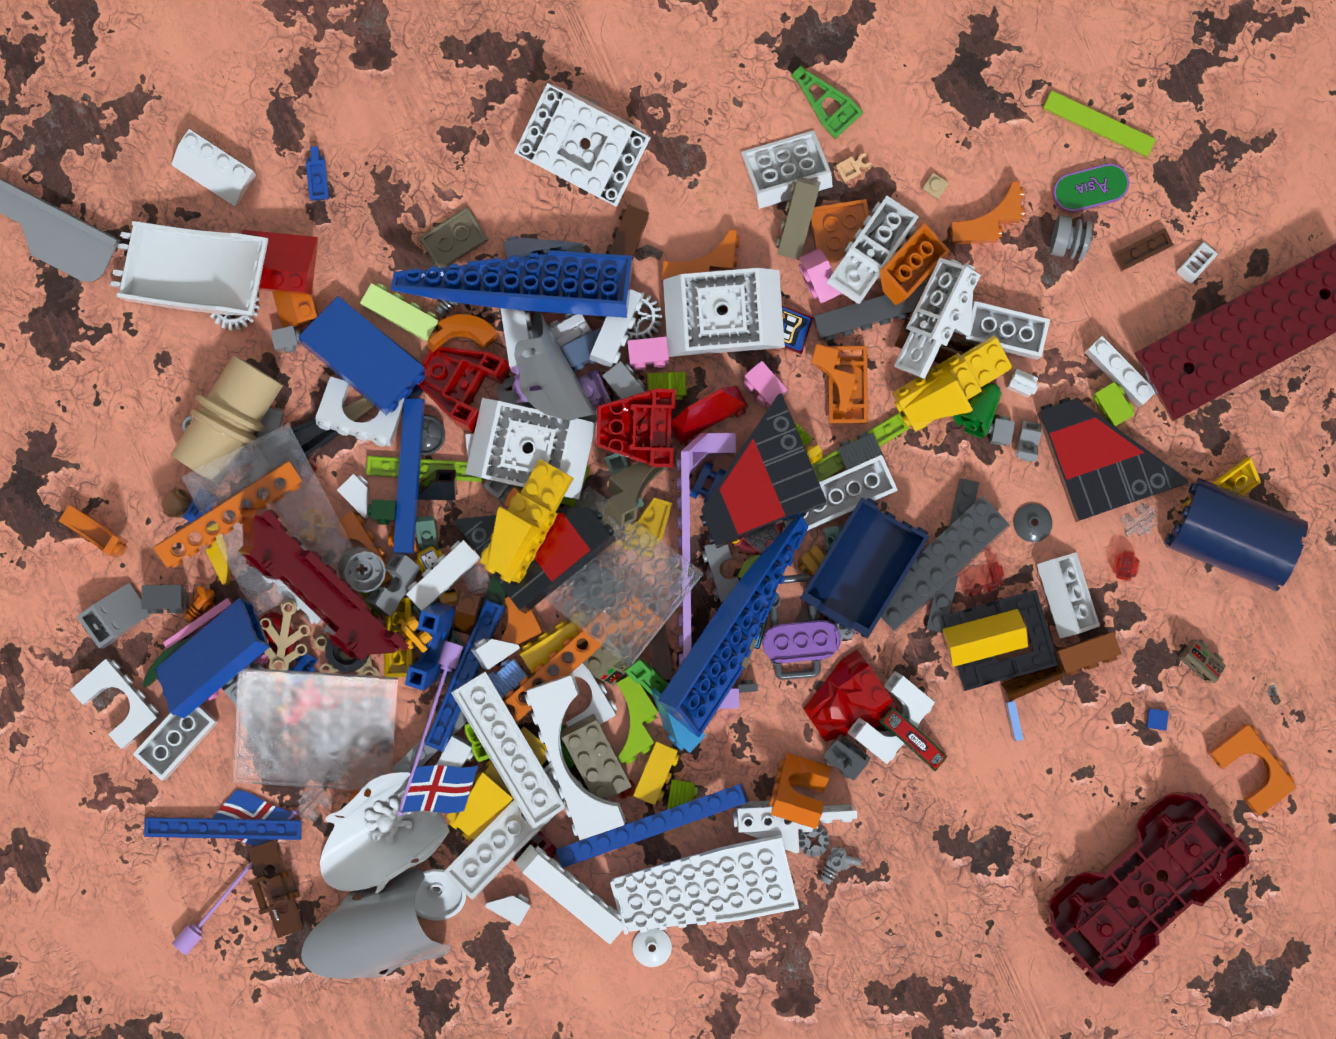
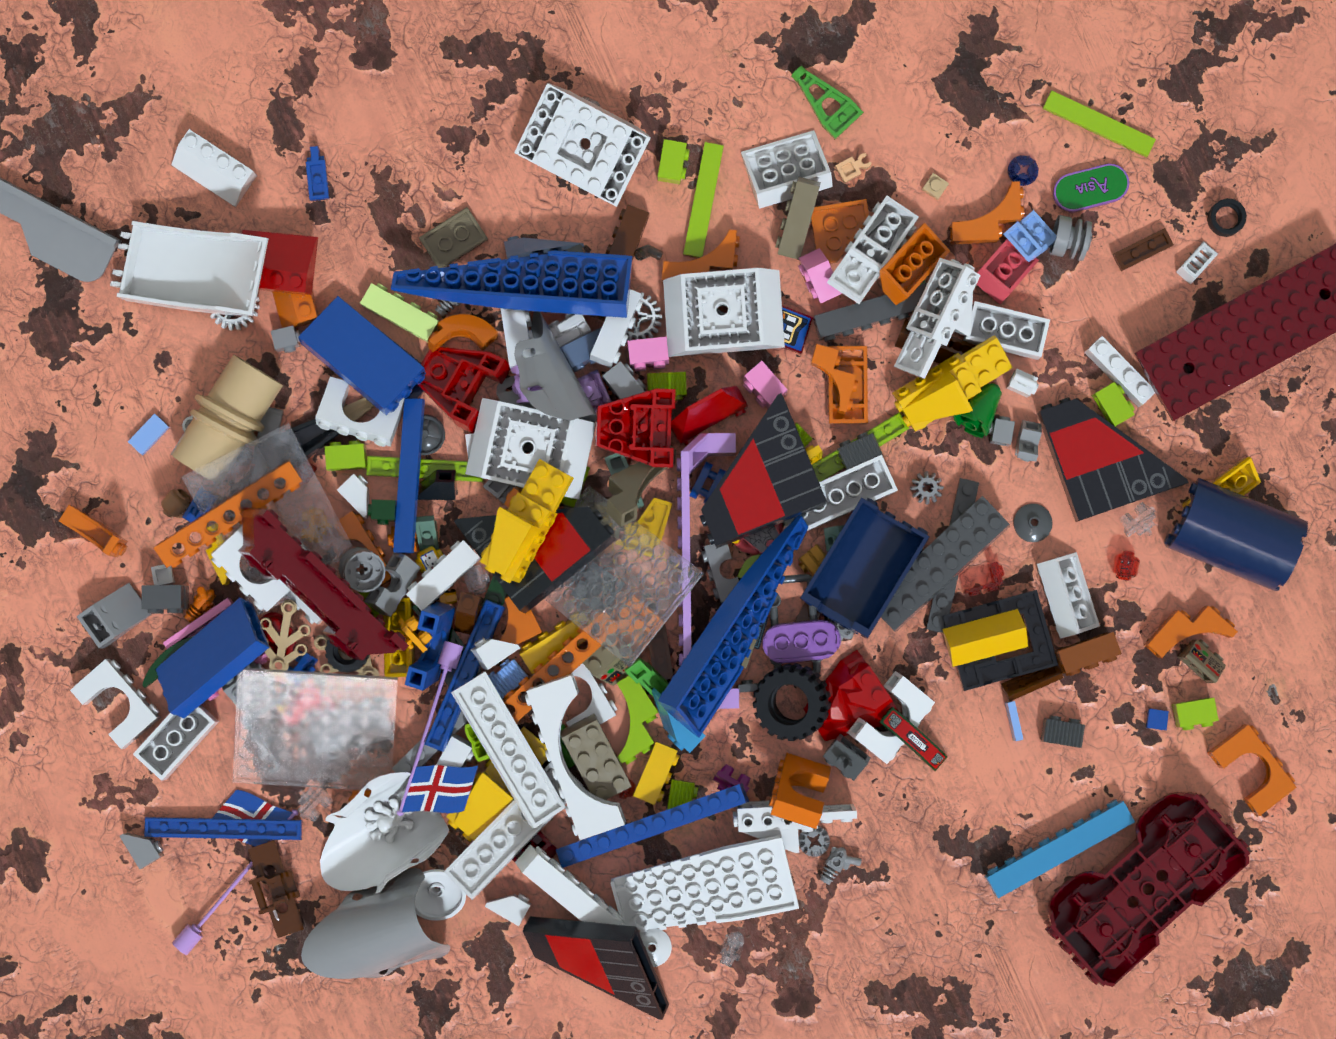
none -> light grey slope [120,833,164,869]
none -> light blue tile [128,414,170,455]
none -> white plate [151,565,175,585]
none -> white arch [211,524,290,612]
none -> lime brick [325,441,367,471]
none -> black slope [523,916,669,1020]
none -> lime brick [658,139,690,185]
none -> lime tile [683,142,724,258]
none -> magenta hips [713,764,750,793]
none -> clear hips [720,932,744,967]
none -> black tyre [753,663,831,741]
none -> light grey gear [910,471,944,505]
none -> coral slope [976,239,1039,305]
none -> dark azure brick [984,799,1135,899]
none -> light blue slope [1003,210,1057,262]
none -> clear blue gear [1008,155,1039,186]
none -> dark grey brick [1041,715,1085,748]
none -> orange arch [1144,606,1238,658]
none -> lime brick [1172,697,1219,730]
none -> black tyre [1207,198,1247,237]

